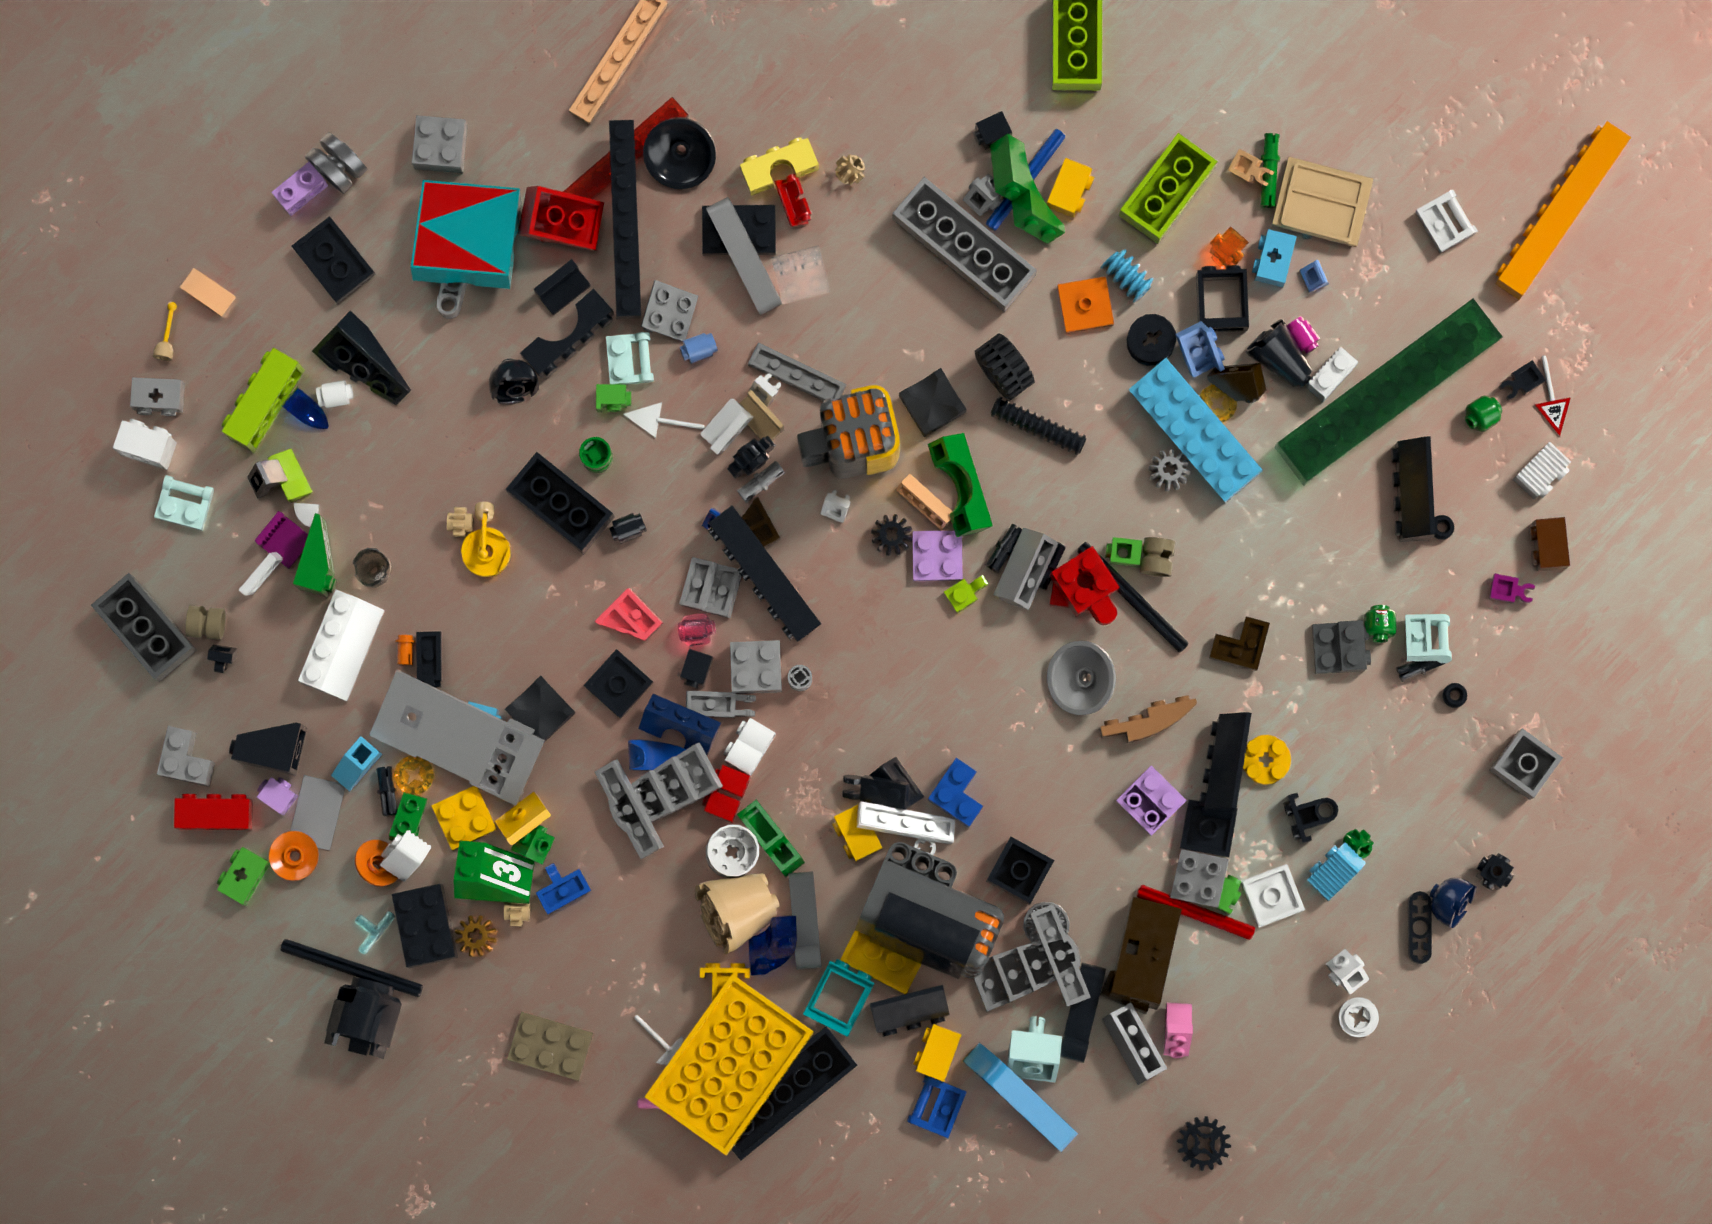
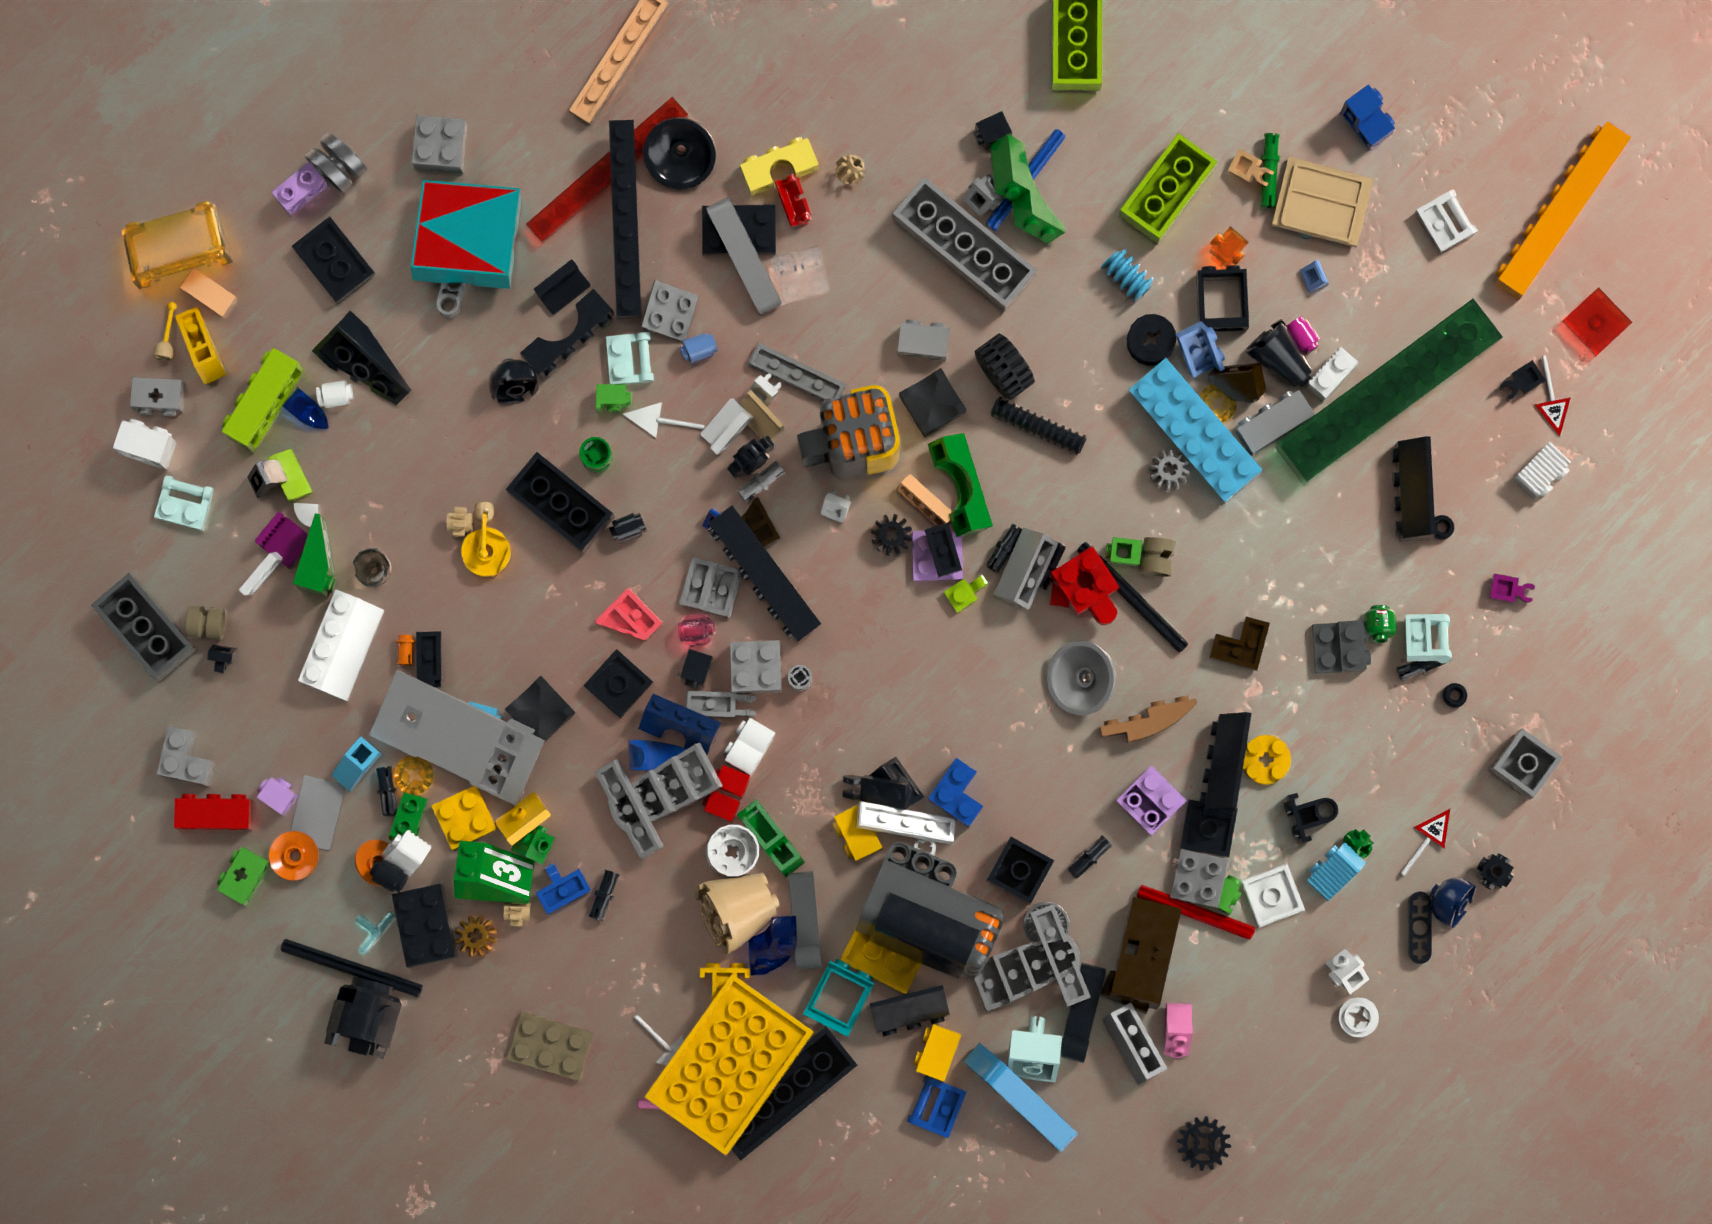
black slope [229,722,307,776] -> none
red slope [518,186,605,250] -> none
yellow brick [1047,158,1095,218] -> none
orange plate [1057,276,1114,333] -> none
medium azure brick [1252,229,1297,288] -> none
green head [1465,395,1502,432] -> none
reddish brown brick [1529,517,1570,571] -> none
none -> clear yellow windscreen [122,201,233,290]
none -> yellow slope [175,306,227,385]
none -> black brick [370,859,409,893]
none -> black pin [589,869,620,921]
none -> light grey brick [897,320,950,361]
none -> black plate [924,523,962,578]
none -> black axle [1068,835,1113,878]
none -> light grey brick [1235,390,1315,456]
none -> blue brick [1340,84,1395,151]
none -> piece [1401,808,1451,876]
none -> clear red plate [1562,287,1633,356]

